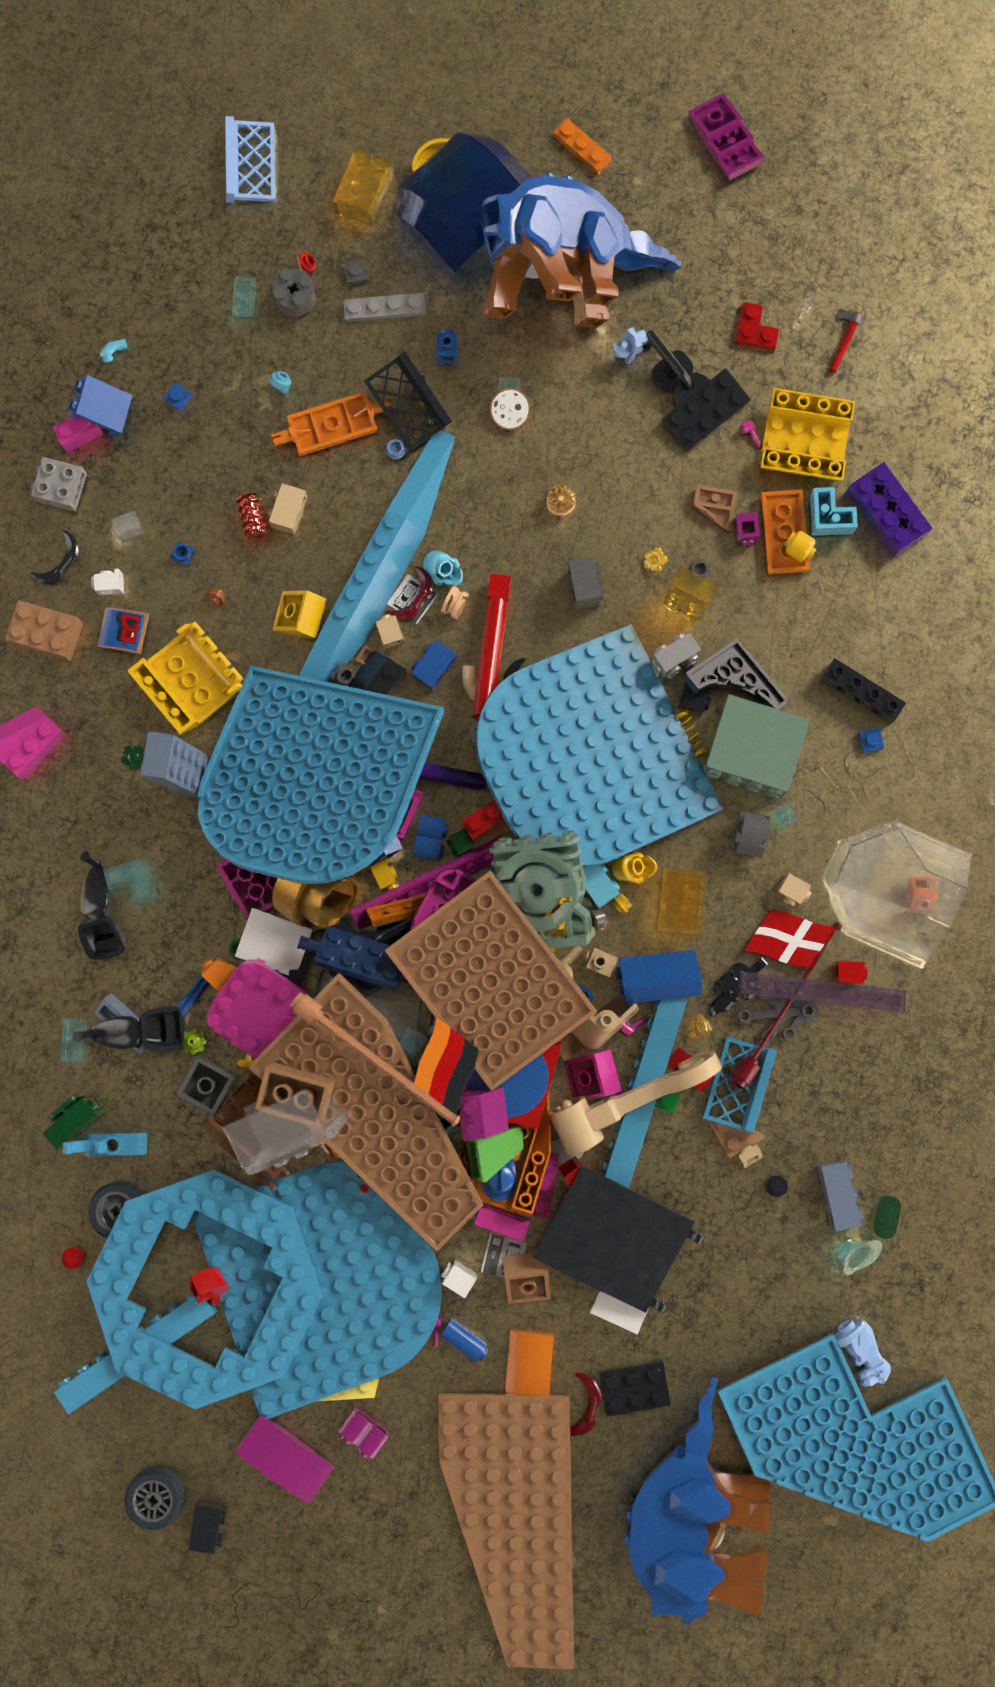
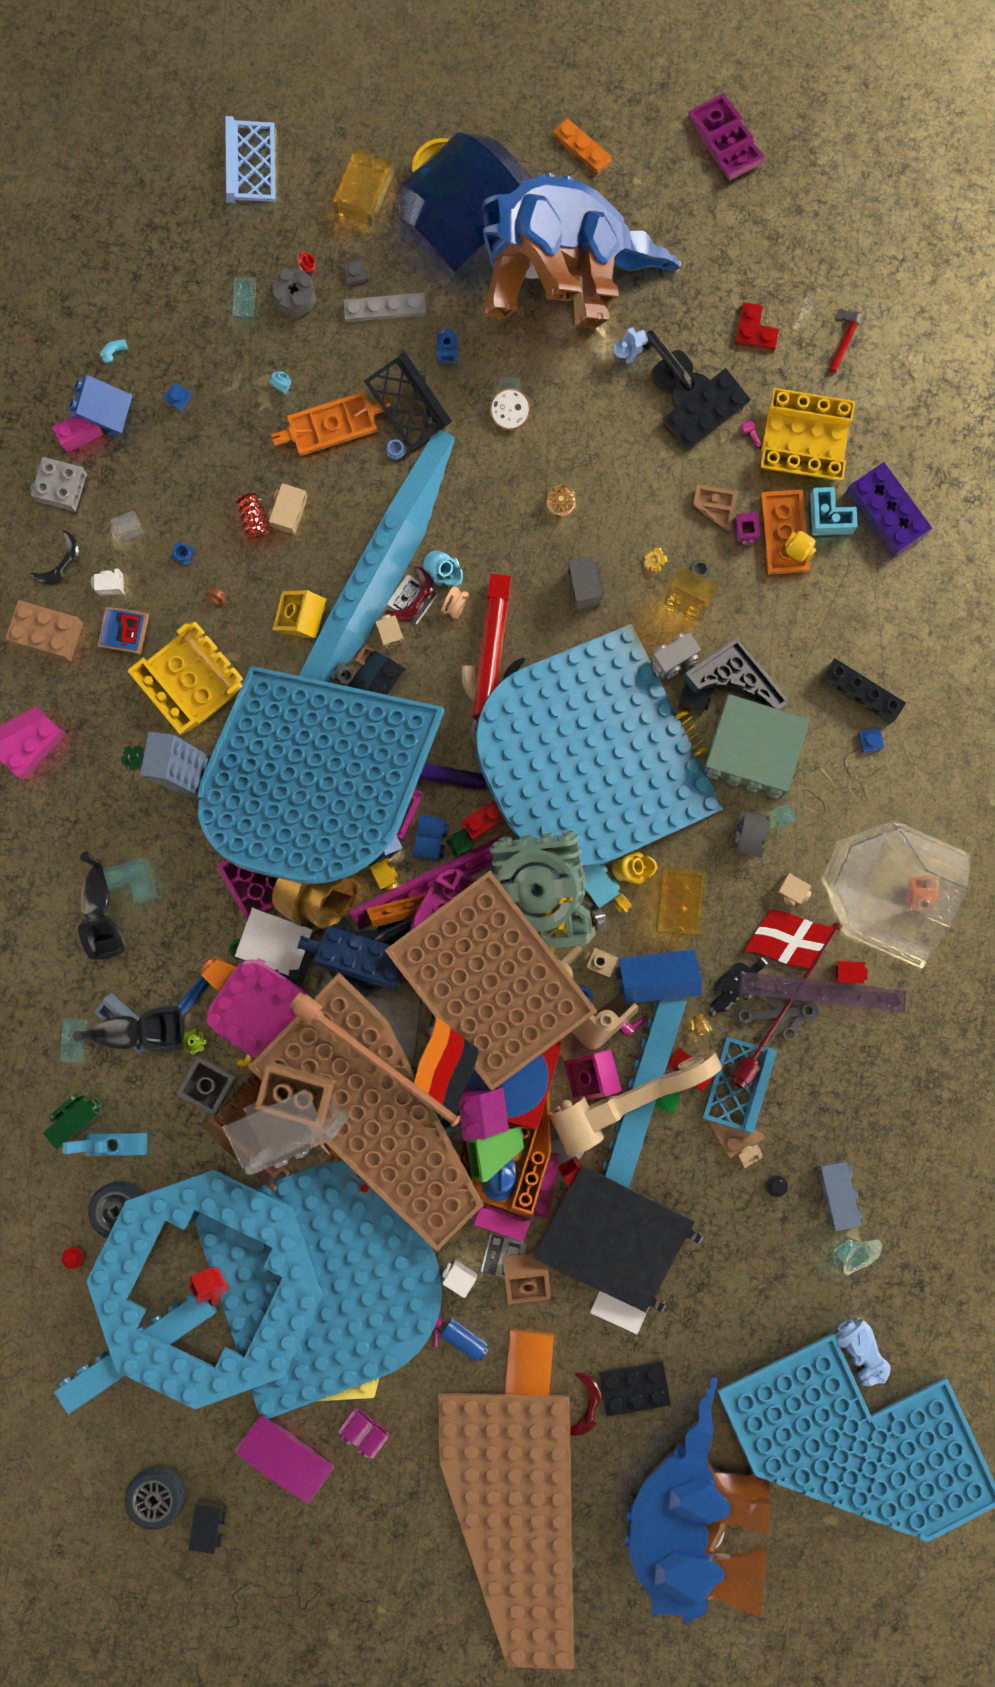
clear light blue plate [399,1027,427,1057] -> none
blue brick [411,640,457,691] -> none
clear green tile [874,1195,901,1239] -> none

